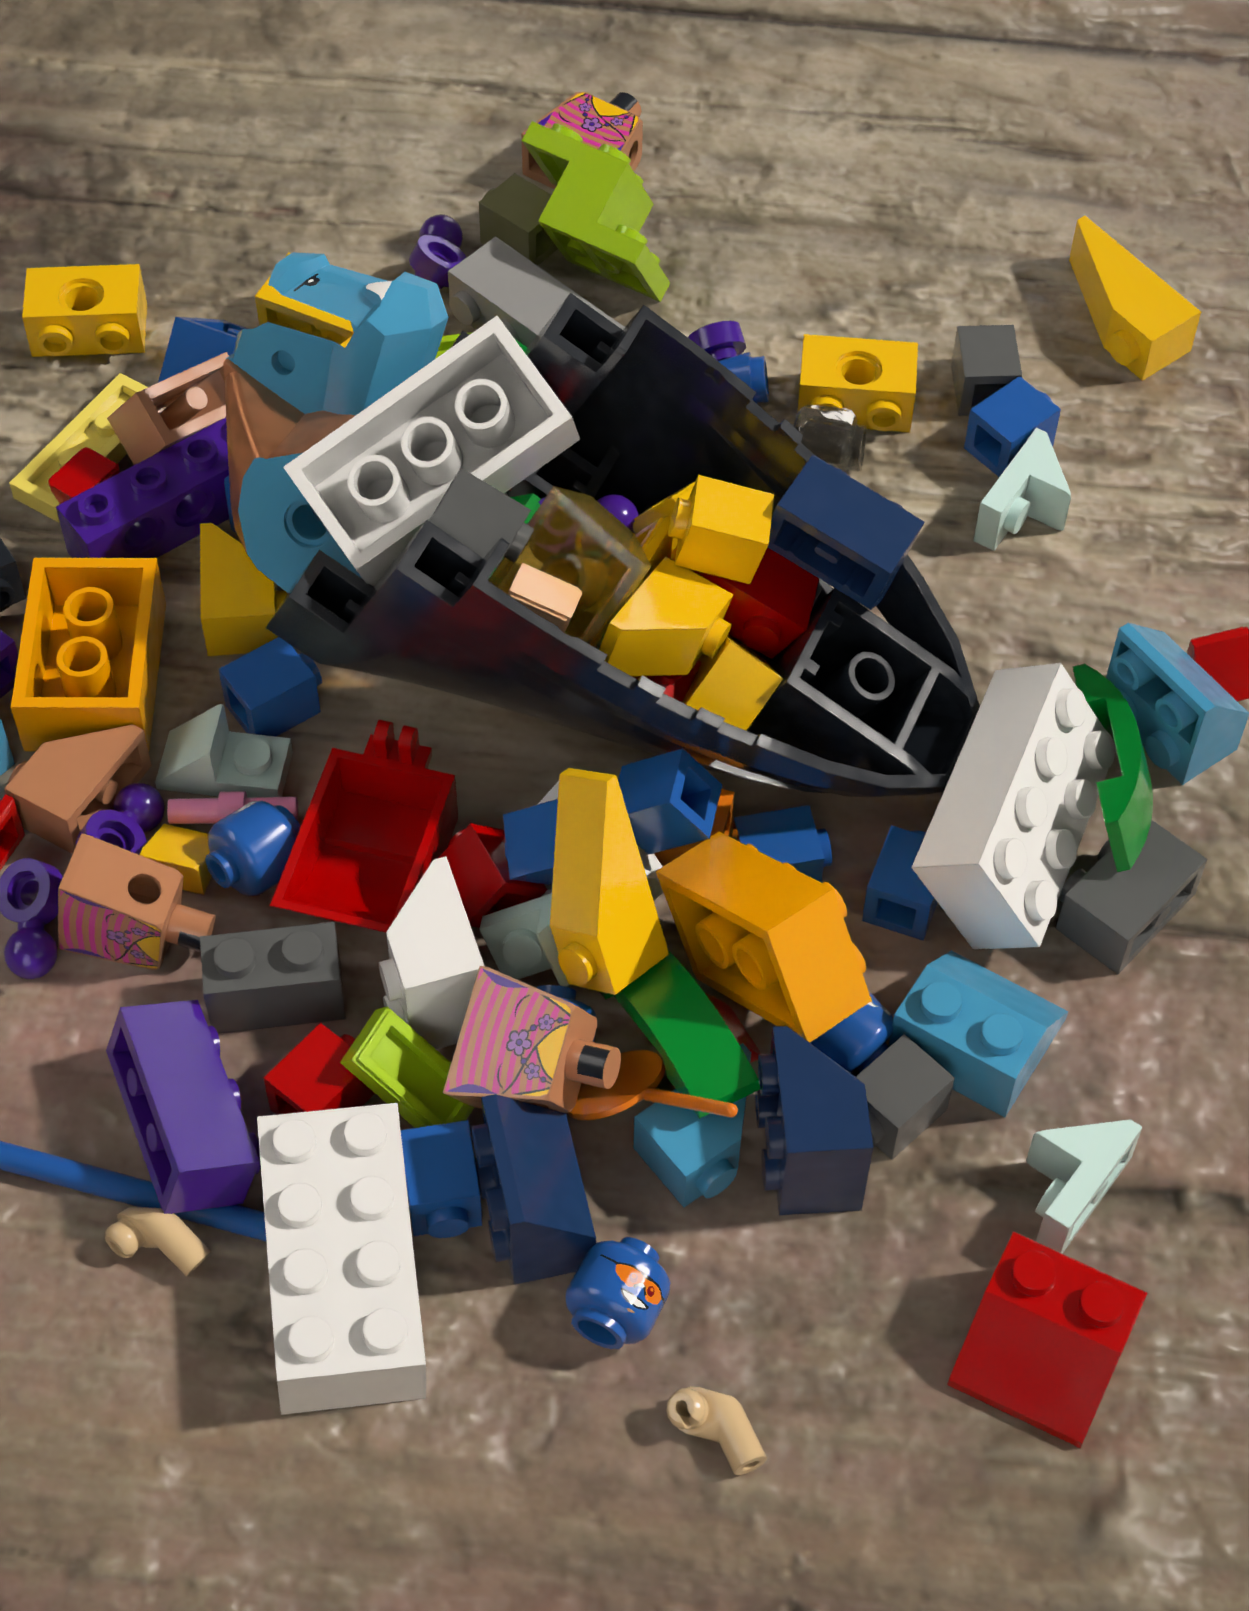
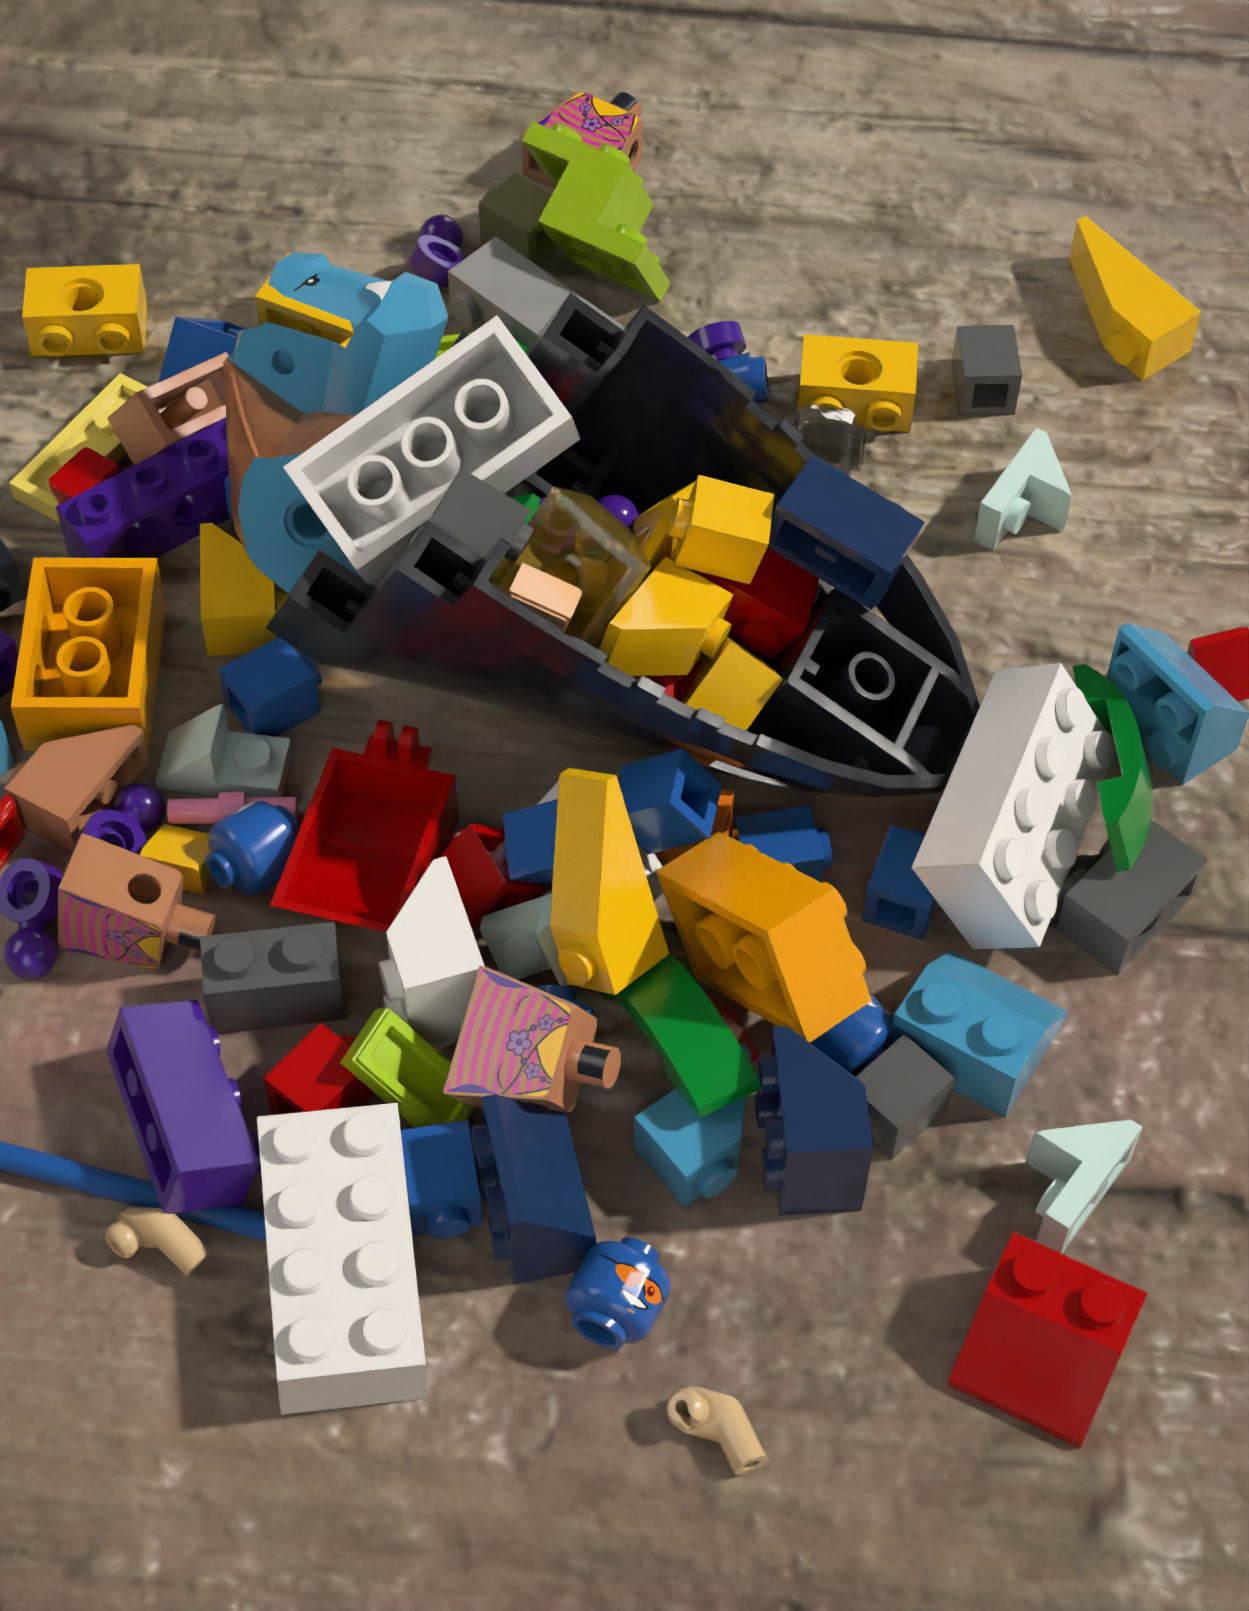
orange piece [567,1050,738,1120] -> none
blue brick [964,376,1061,477] -> none

